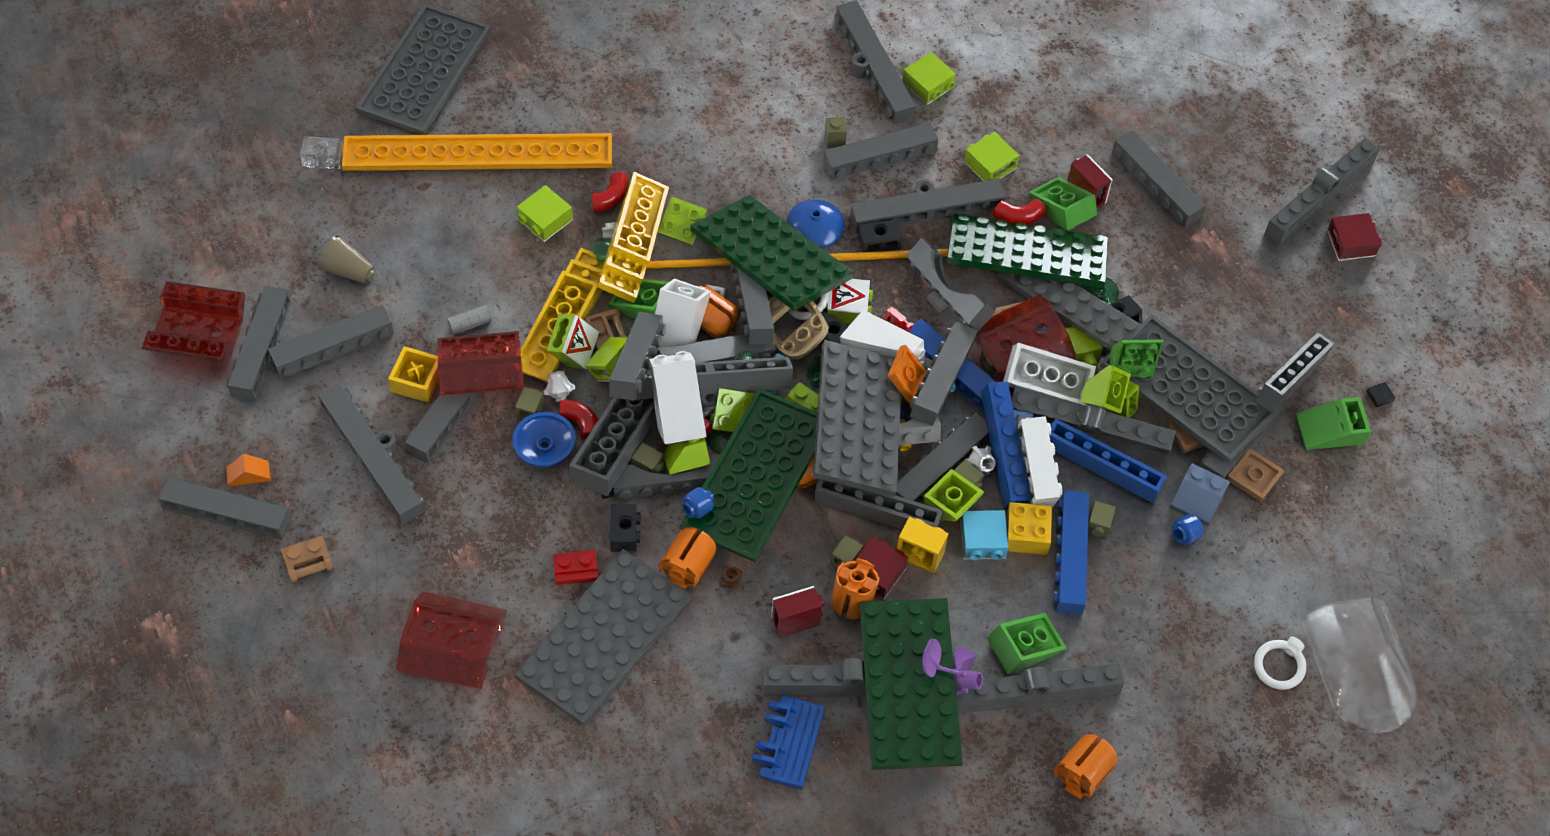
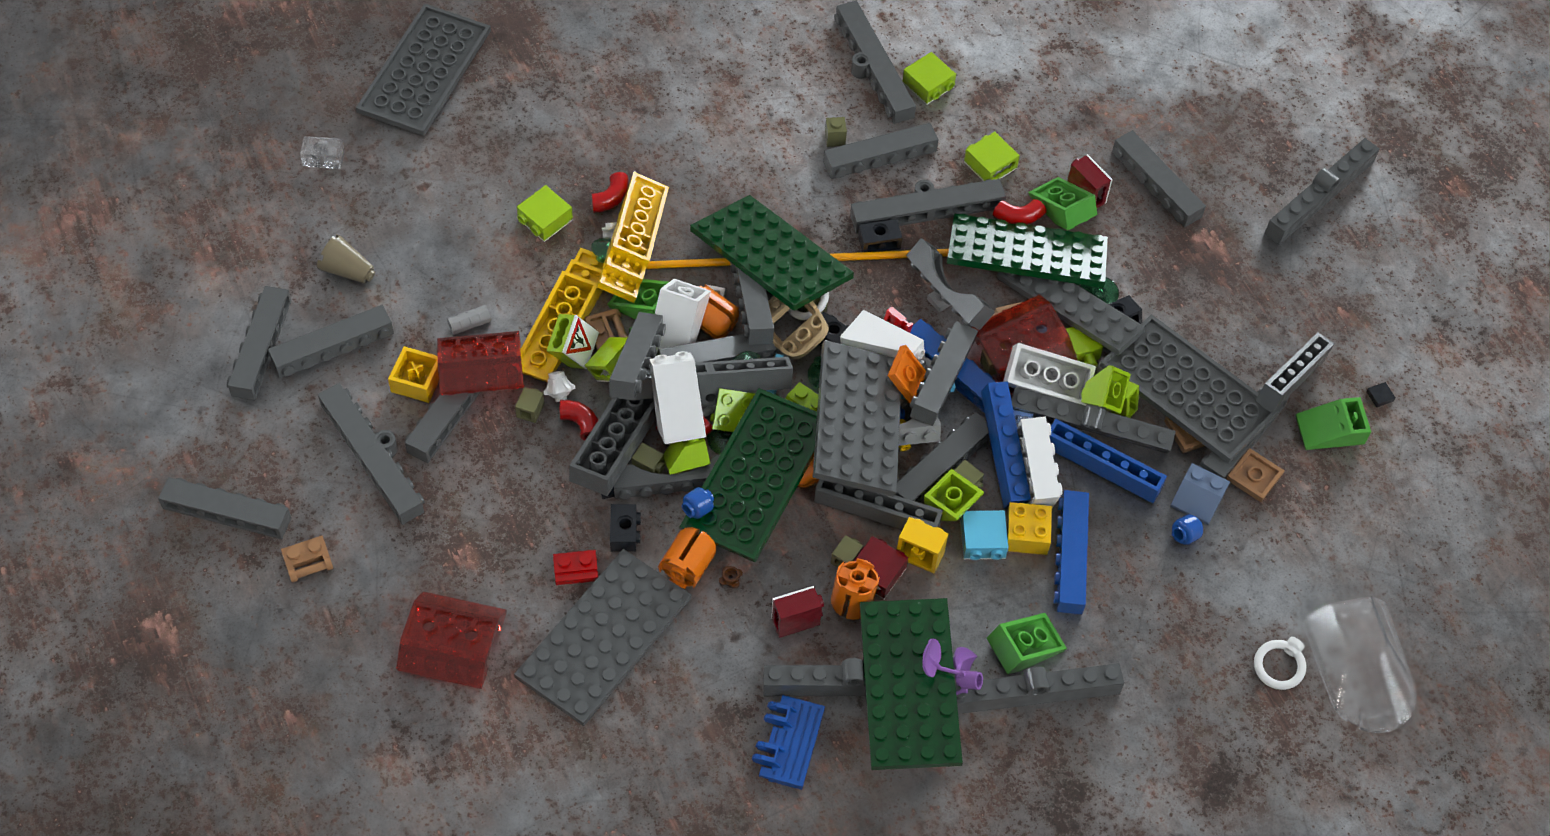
clear red slope [141,281,245,361] -> none
orange slope [226,454,271,487] -> none
light orange plate [342,133,612,171] -> none
blue dish [513,412,576,468] -> none
lime hinge [657,197,707,245] -> none
blue dish [787,200,845,248] -> none
piece [827,279,873,324] -> none
white rock [965,446,996,476] -> none
orange cylinder [1054,734,1117,799] -> none
olive brick [1088,501,1116,538] -> none
bright green slope [1109,340,1164,378] -> none
dark red piece [1327,213,1382,261] -> none

